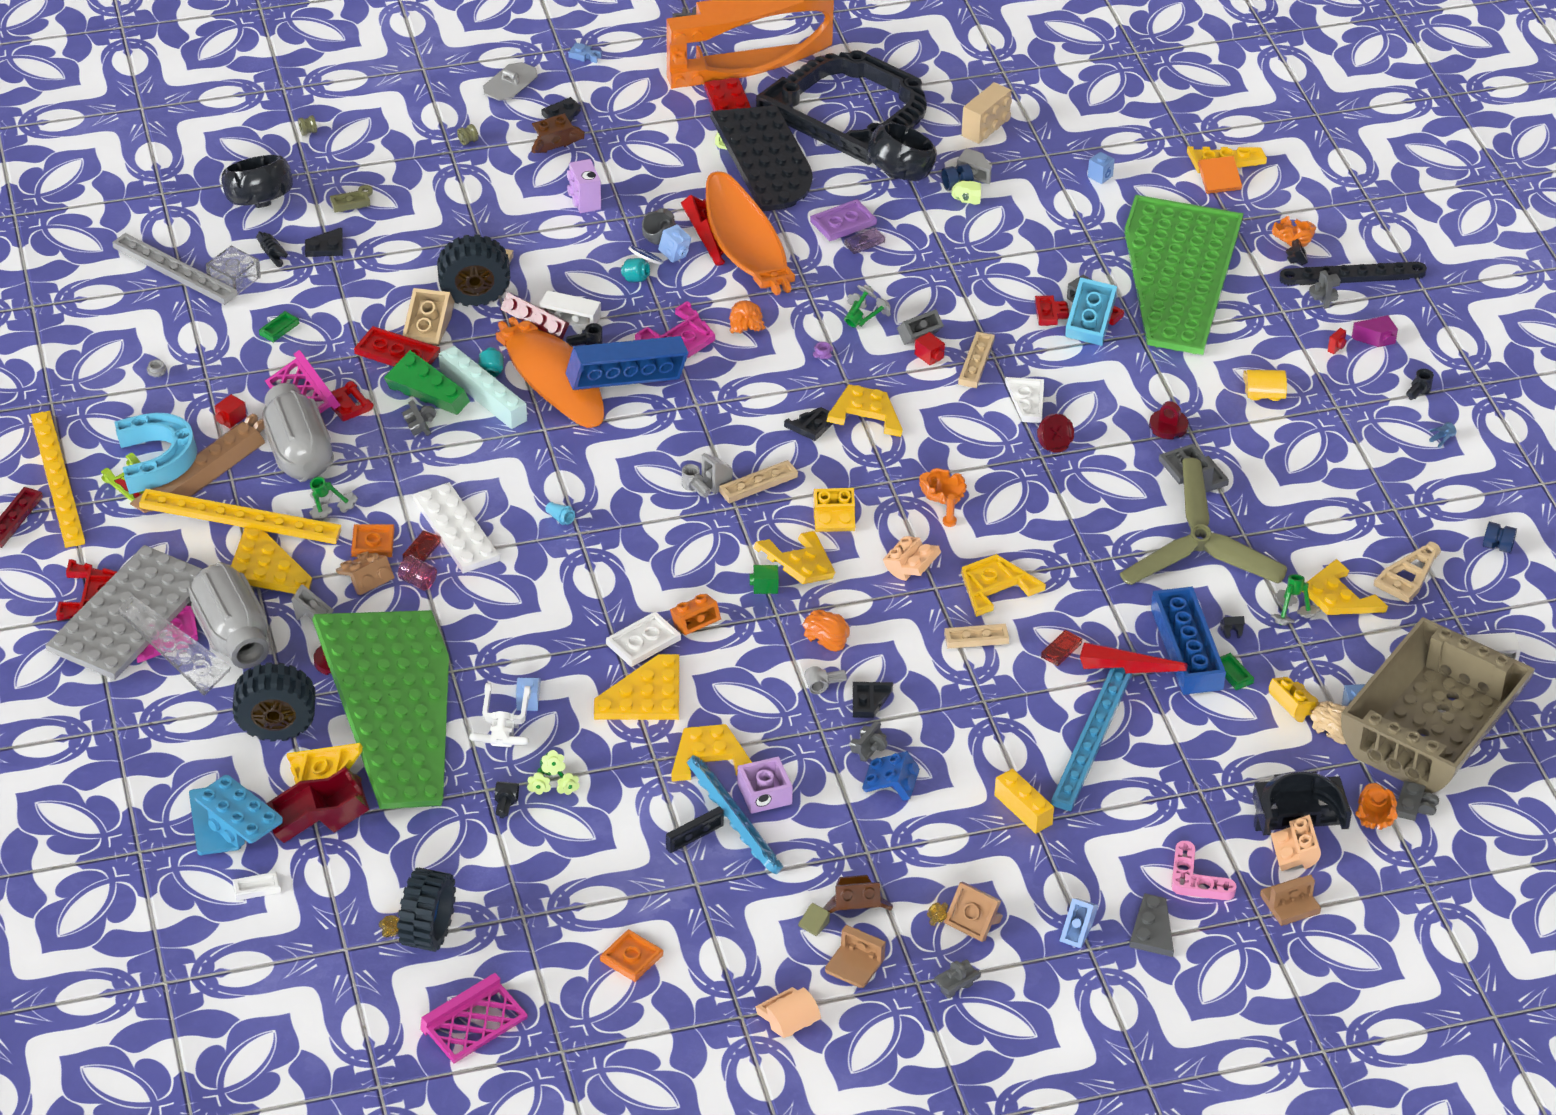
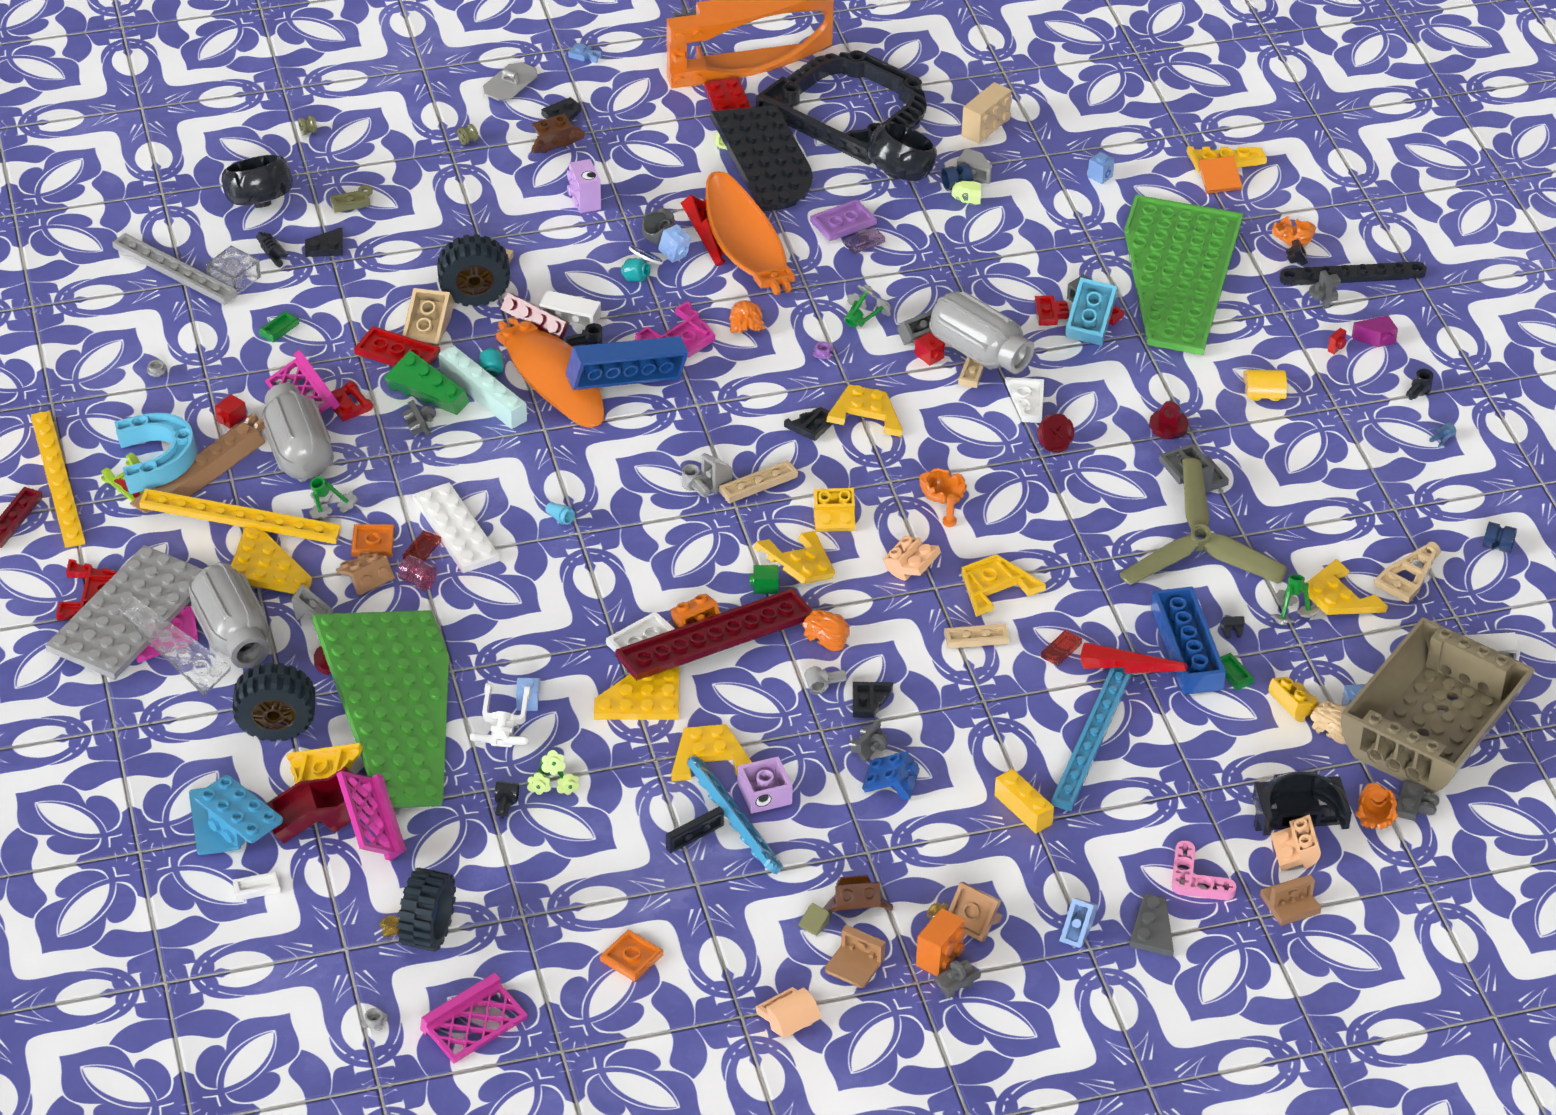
none -> dark pink fence [336,771,406,861]
none -> light grey plate [361,1008,388,1031]
none -> dark red plate [615,588,813,681]
none -> orange brick [916,908,966,976]
none -> light grey piece [929,291,1034,374]

